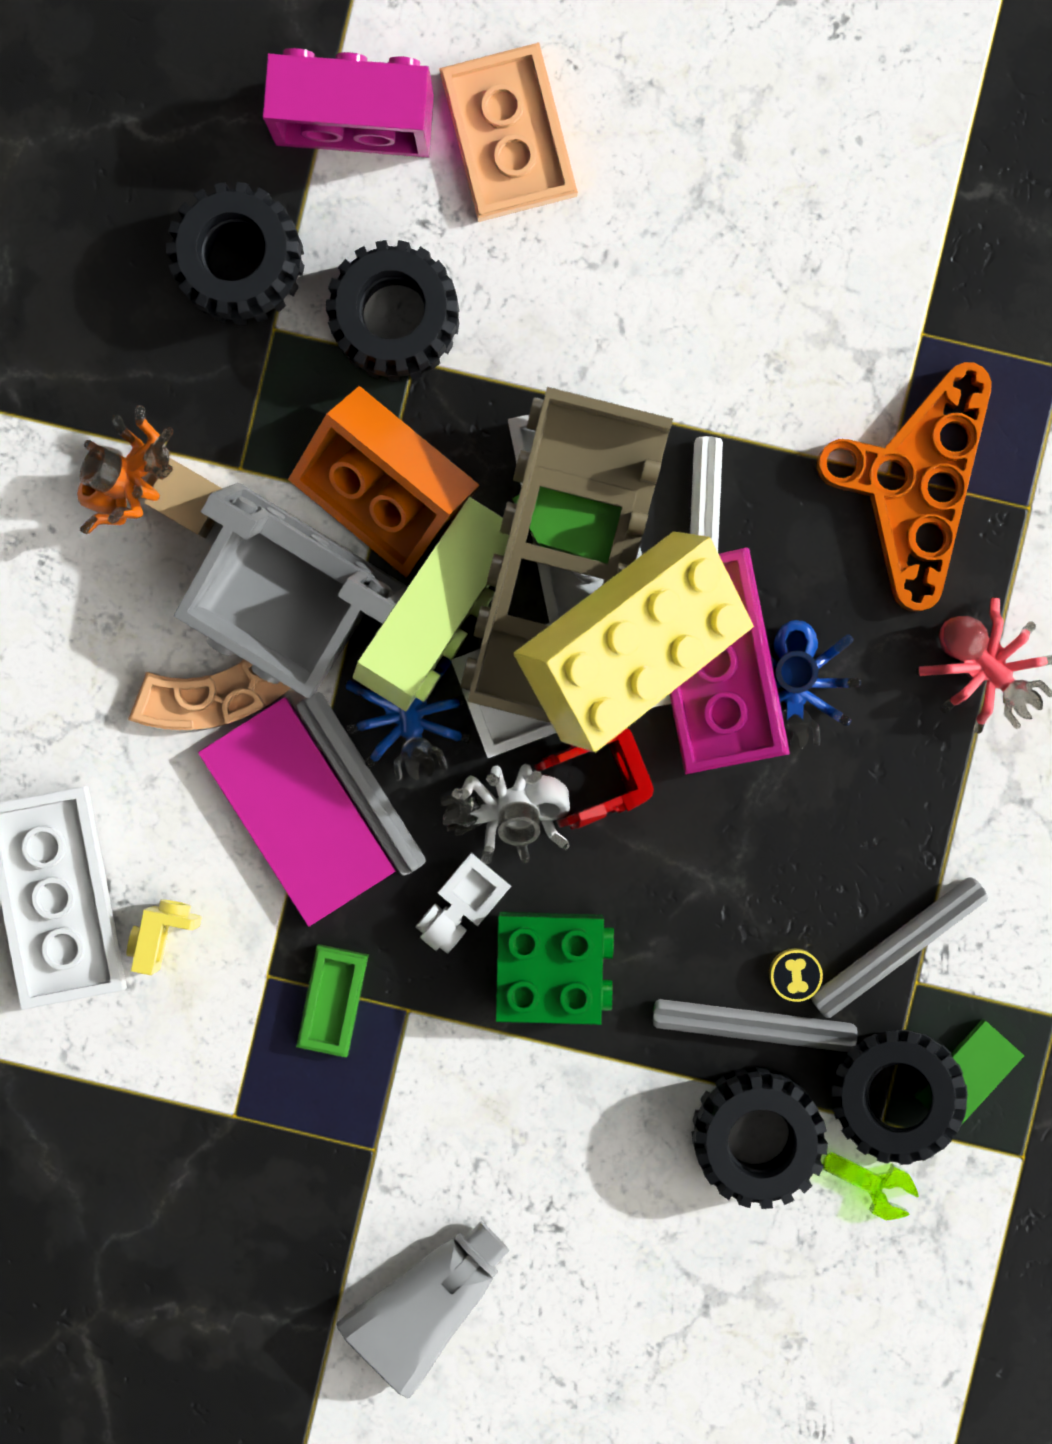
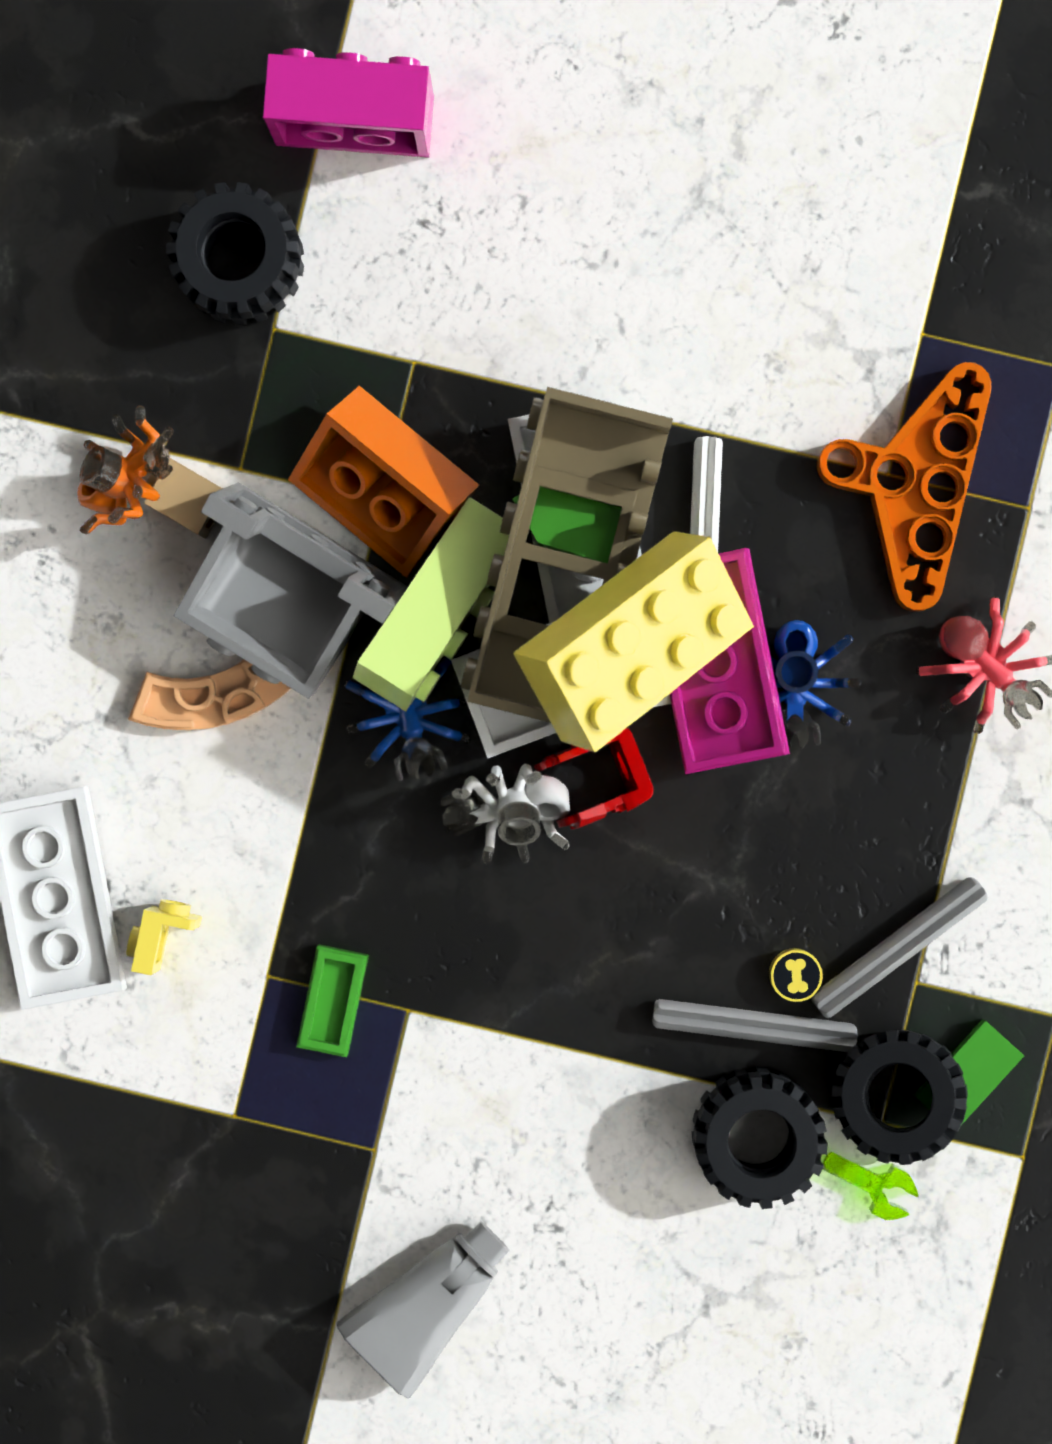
dark pink tile [198,697,397,927] -> none
light grey axle [296,692,426,876] -> none
black tyre [326,240,460,381] -> none
white plate [416,852,511,953] -> none
light nougat tile [439,42,578,222] -> none
green brick [496,912,614,1025] -> none

